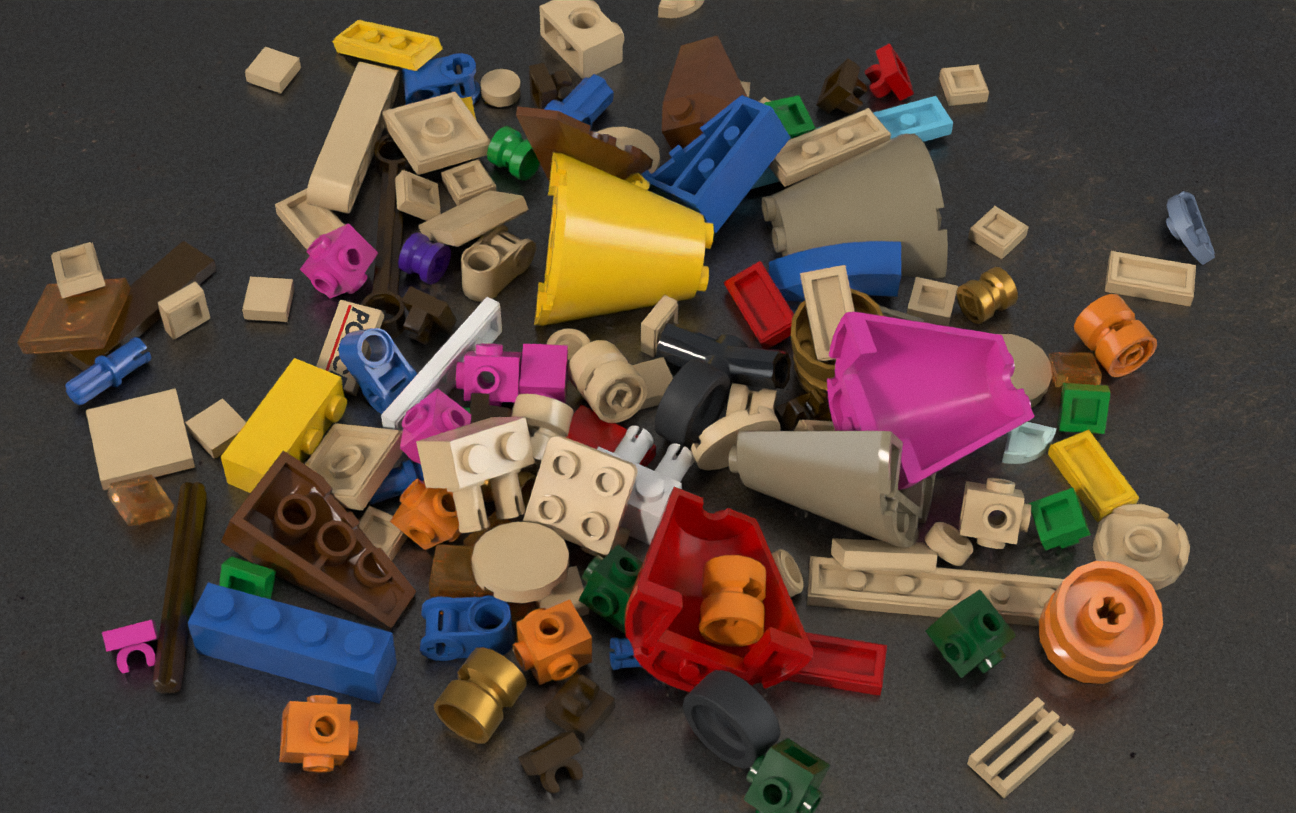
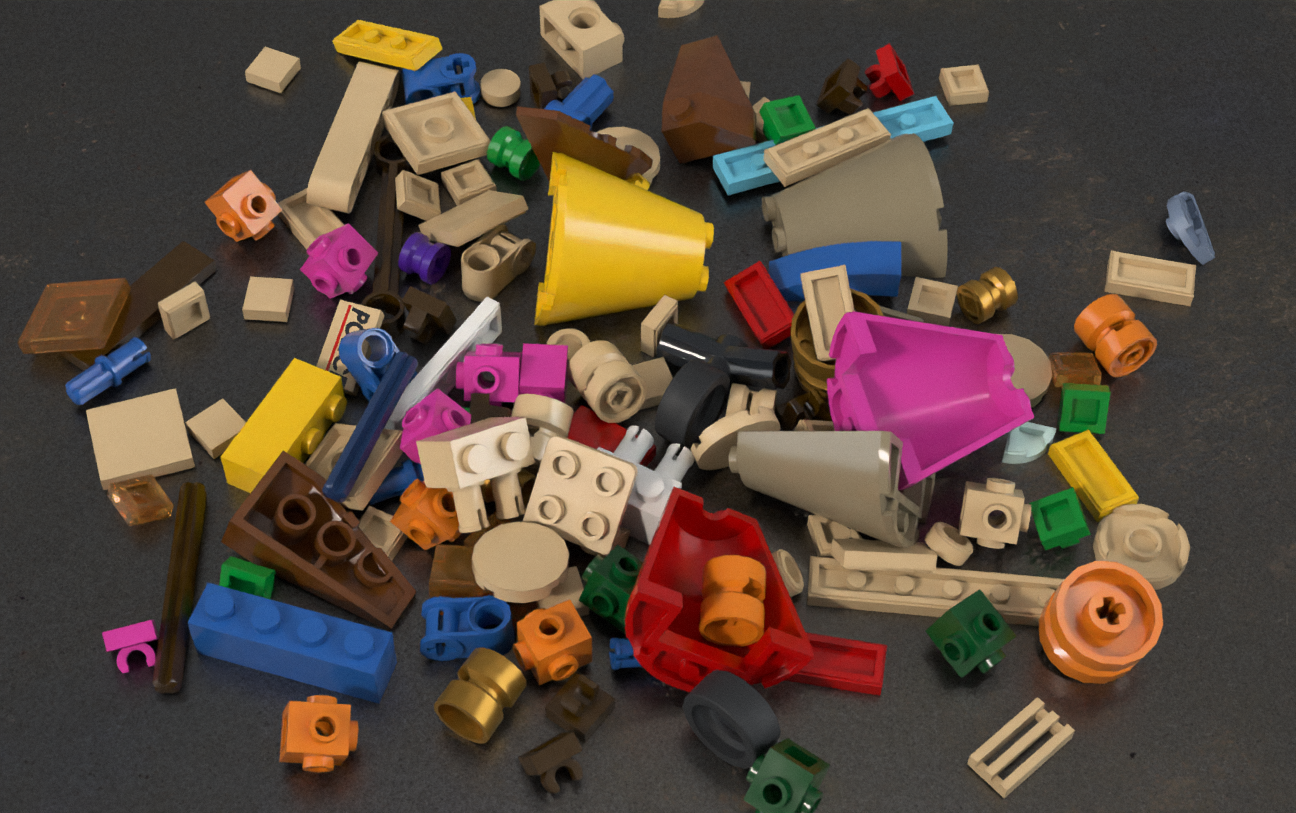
tan tile [51,242,106,299] -> none
blue wedge [641,95,791,233] -> none
tan tile [968,206,1029,259] -> none
none -> orange brick [204,170,282,242]
none -> dark blue axle [322,351,418,503]
none -> tan tile [807,515,863,558]

